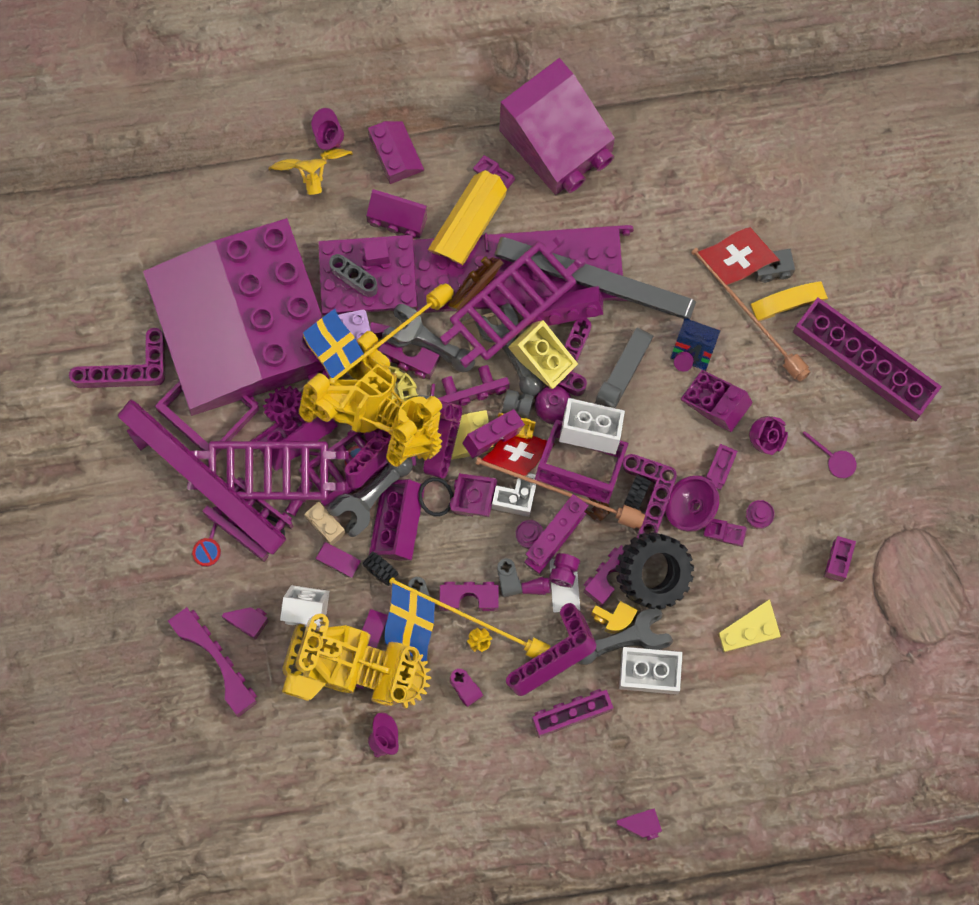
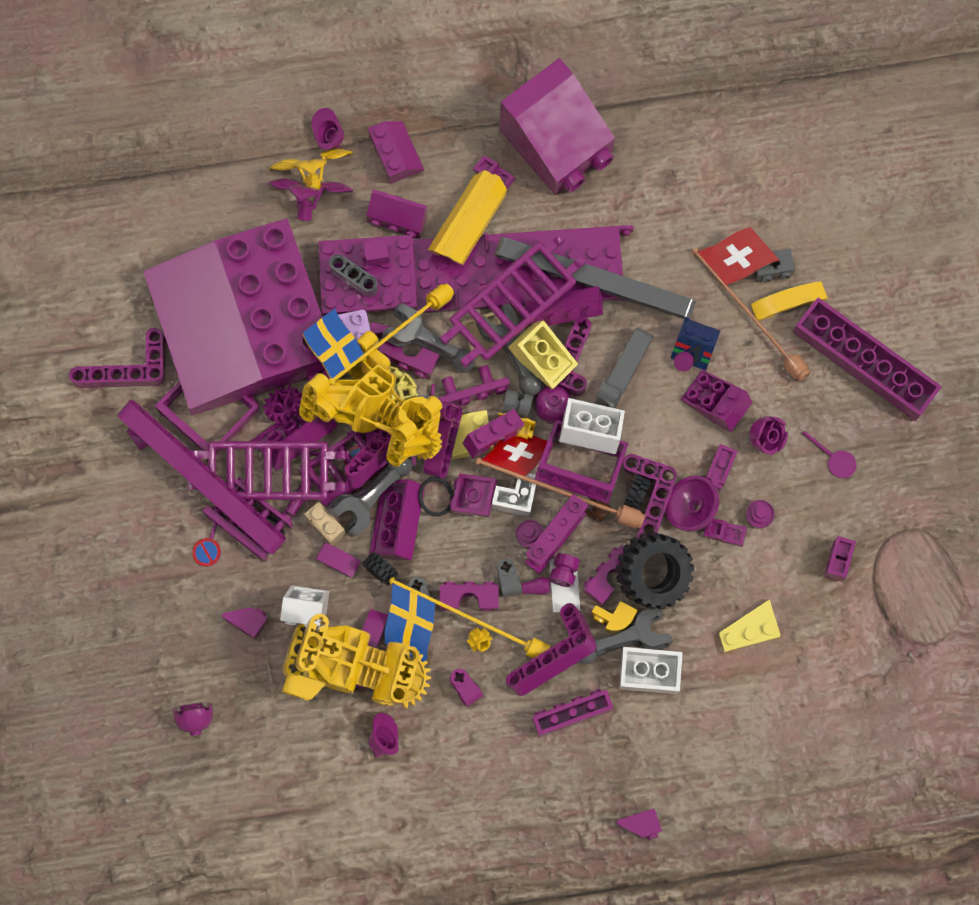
magenta arch [168,607,257,717] -> none
reddish brown piece [447,256,503,311] -> none
none -> magenta cylinder [173,703,213,736]
none -> magenta plant [268,178,353,221]

